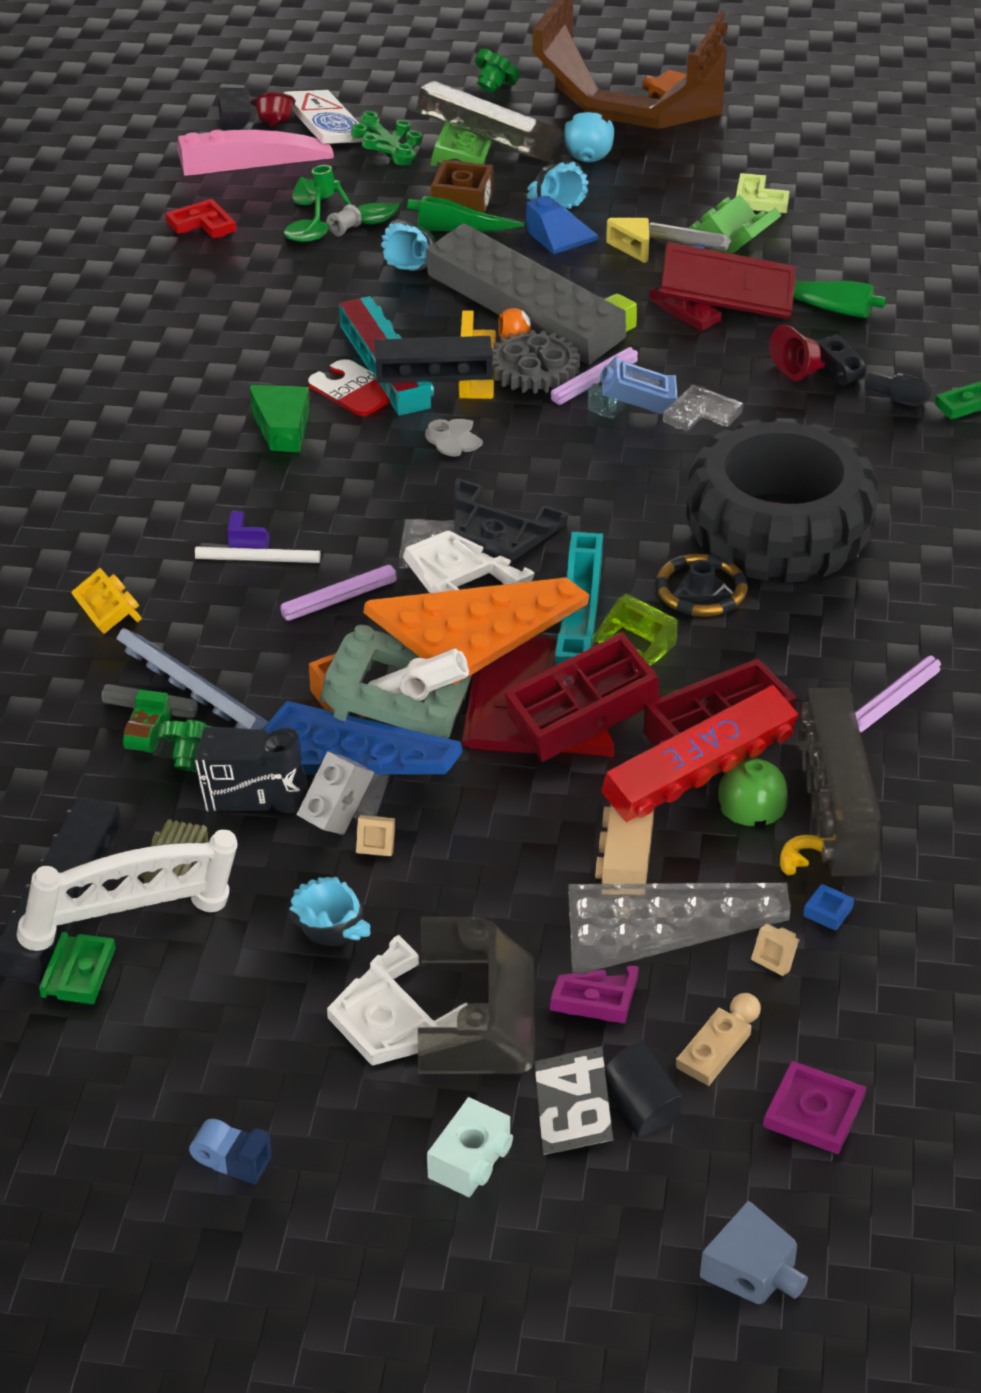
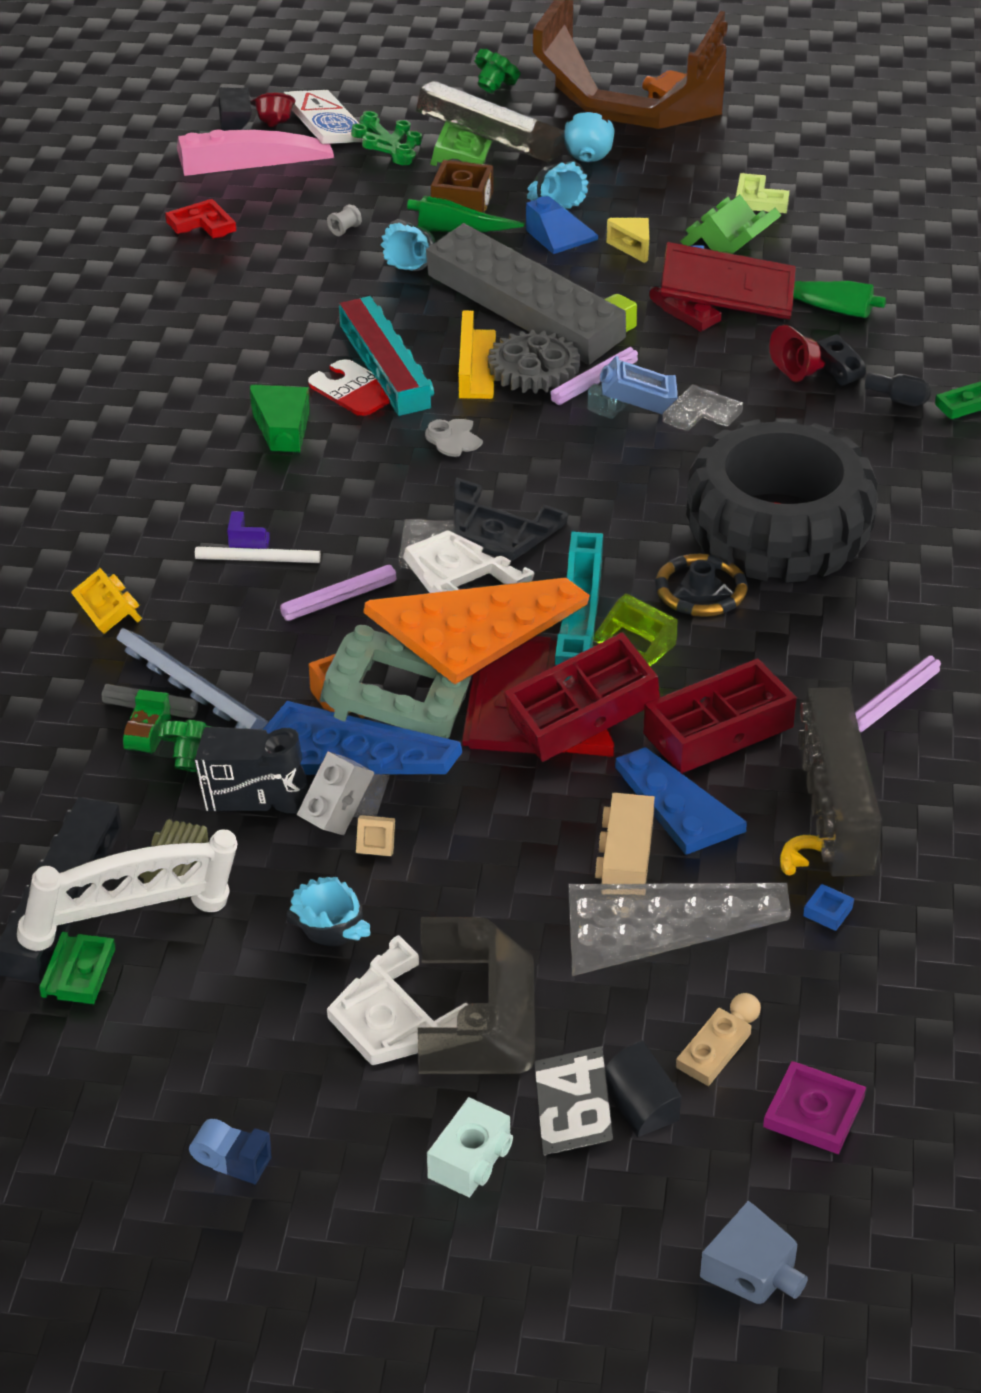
green plant [284,165,400,242] -> none
white piece [368,648,469,701] -> none
black brick [375,336,493,383] -> none
orange piece [498,308,531,339] -> none
magenta wing [550,966,639,1023] -> none
red brick [601,685,799,822] -> none
light grey axle [649,222,731,251] -> none
bright green cylinder [718,758,788,826] -> none
tan tile [751,924,799,976] -> none
none -> blue wing [615,747,747,855]

